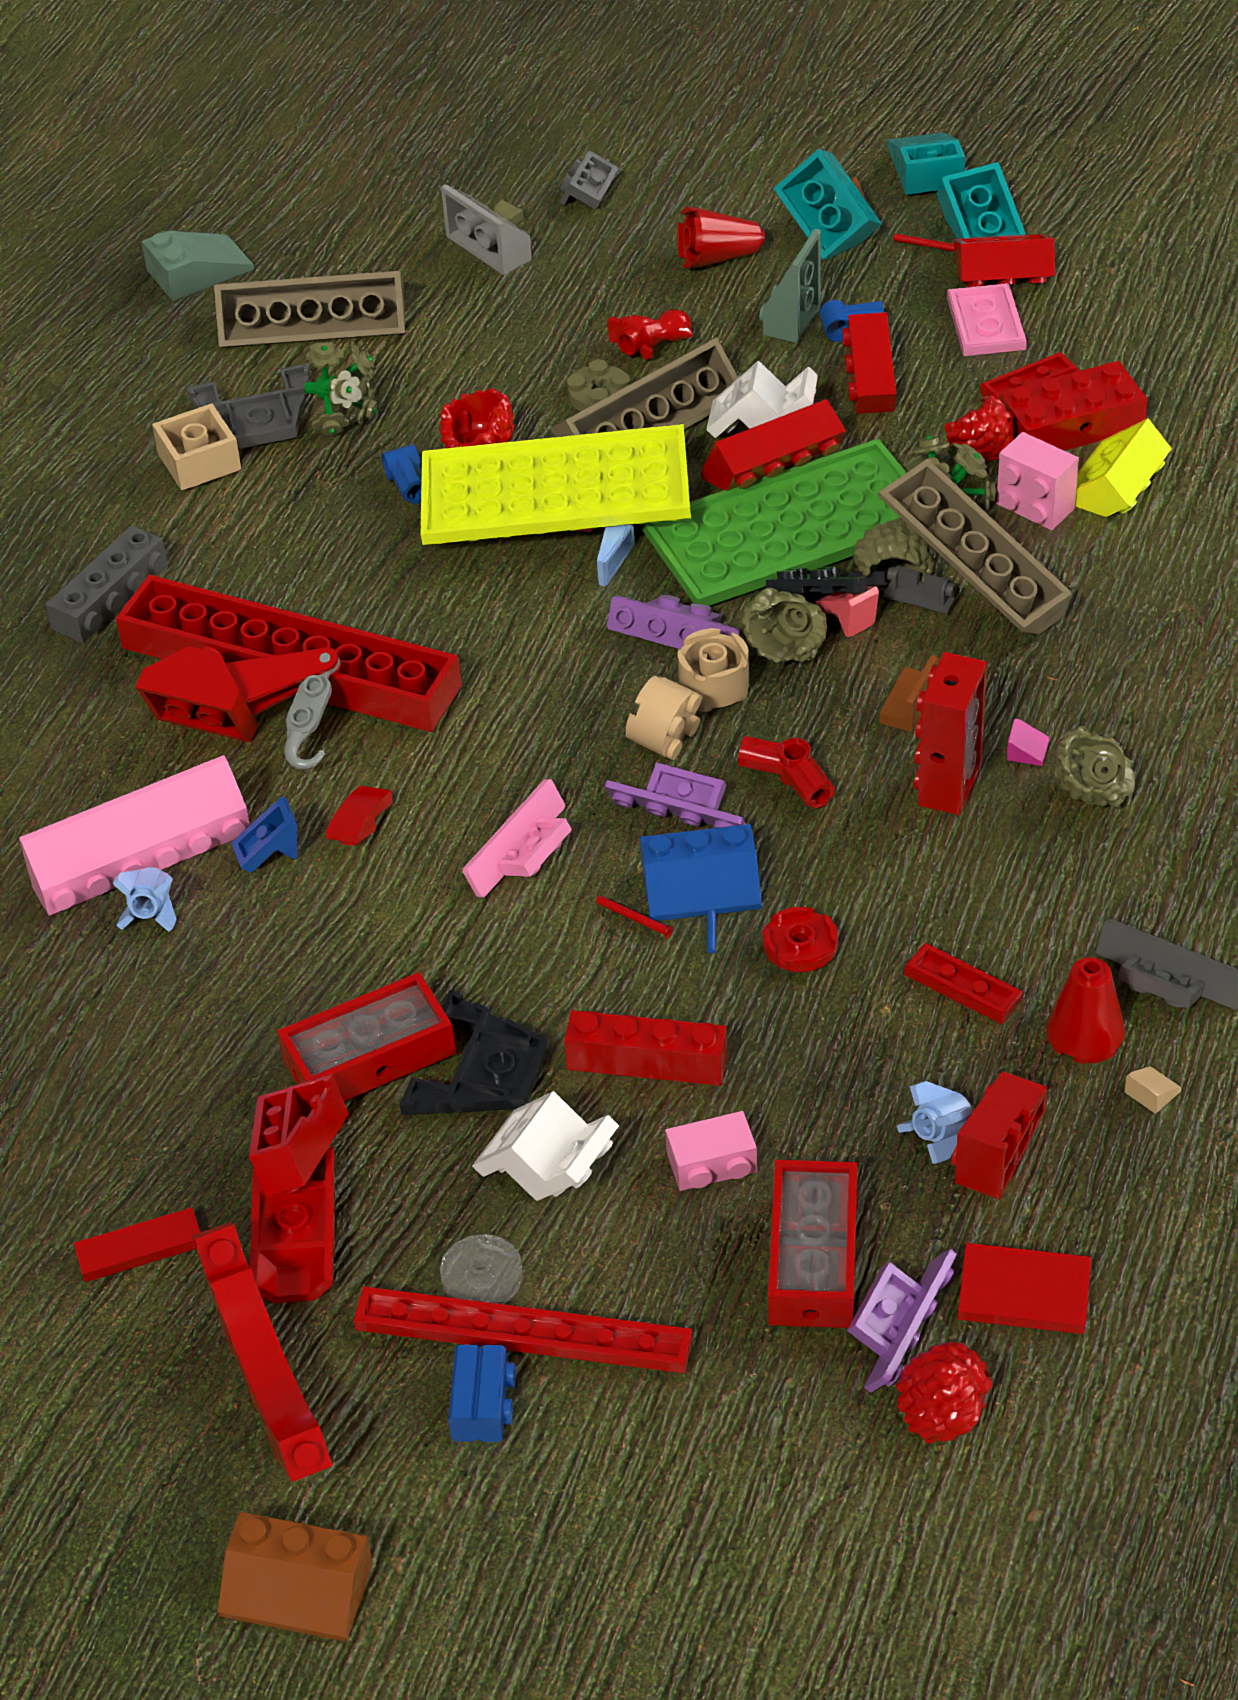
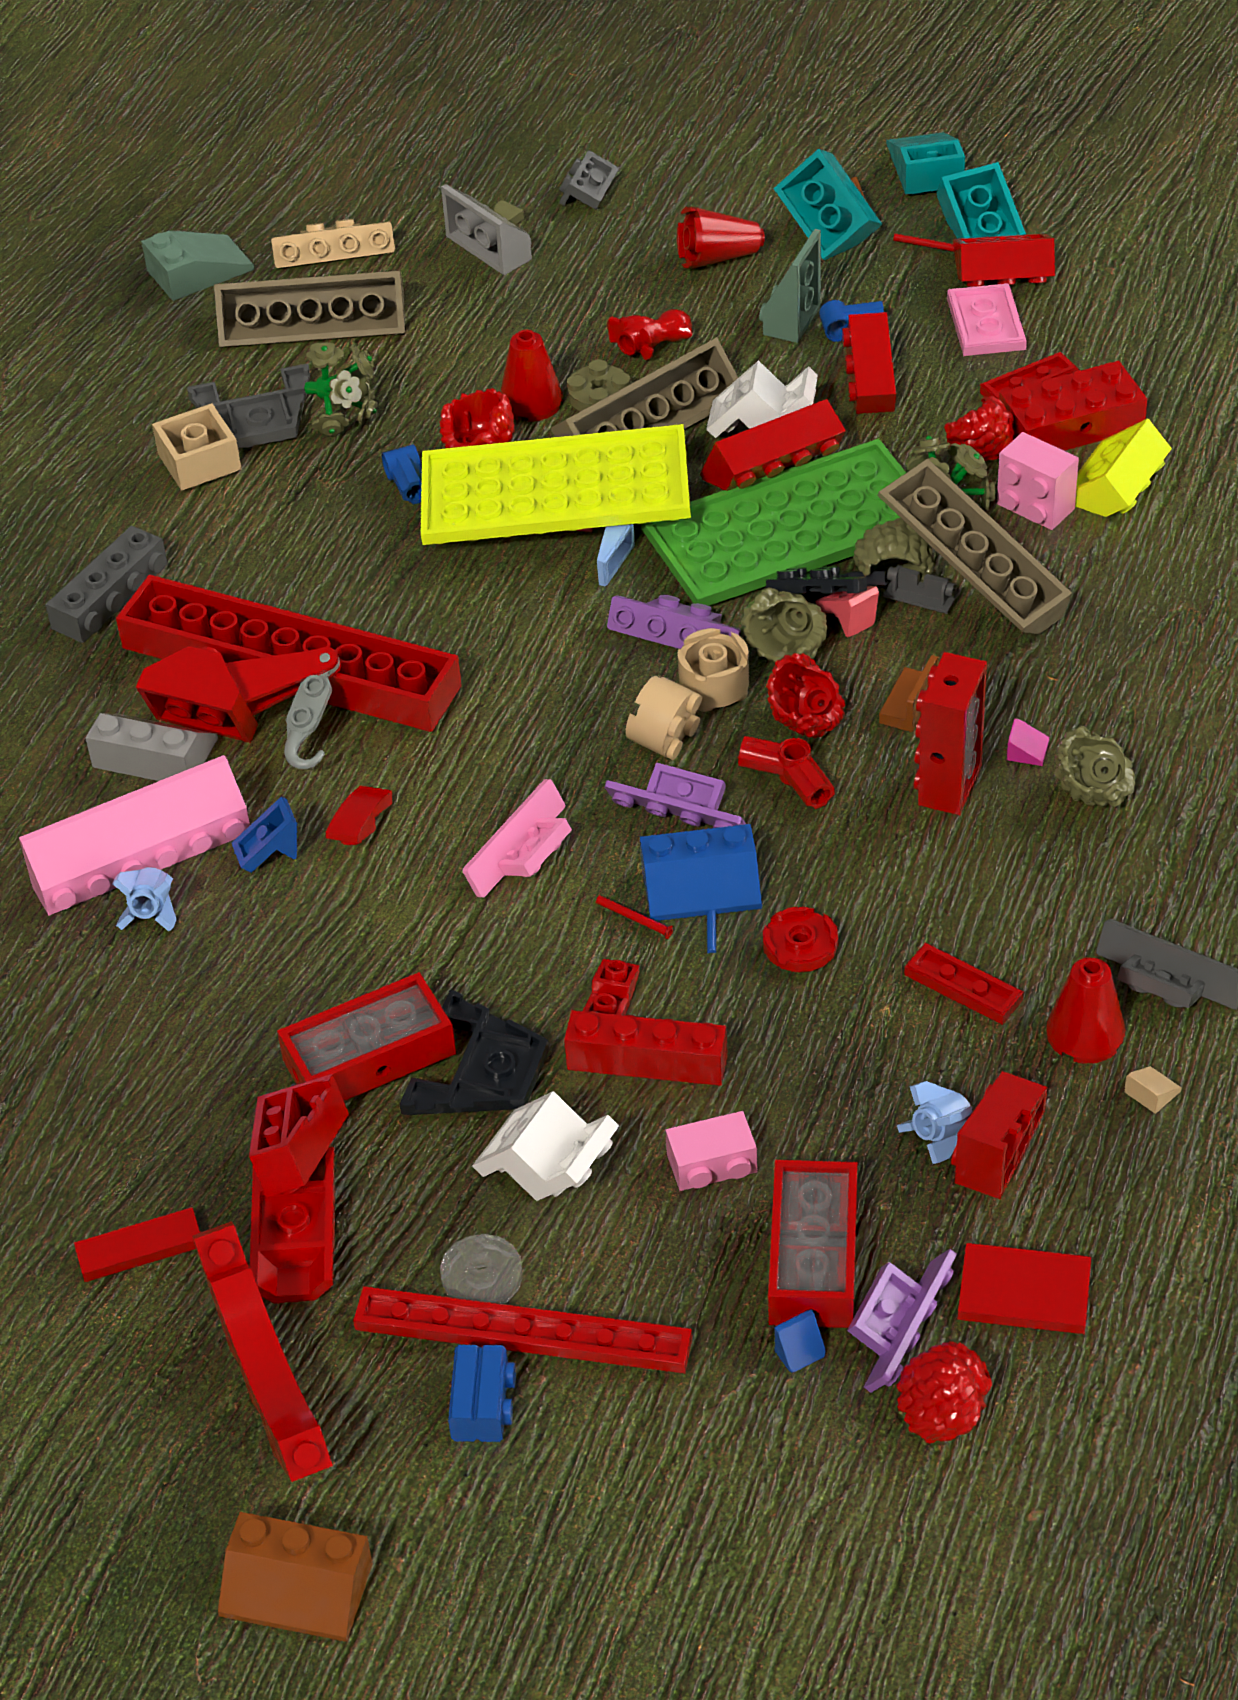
none -> light grey slope [85,713,218,781]
none -> tan bracket [271,219,395,268]
none -> red cone [500,330,563,422]
none -> red slope [583,958,640,1015]
none -> red hair [766,653,845,738]
none -> blue slope [775,1310,826,1373]

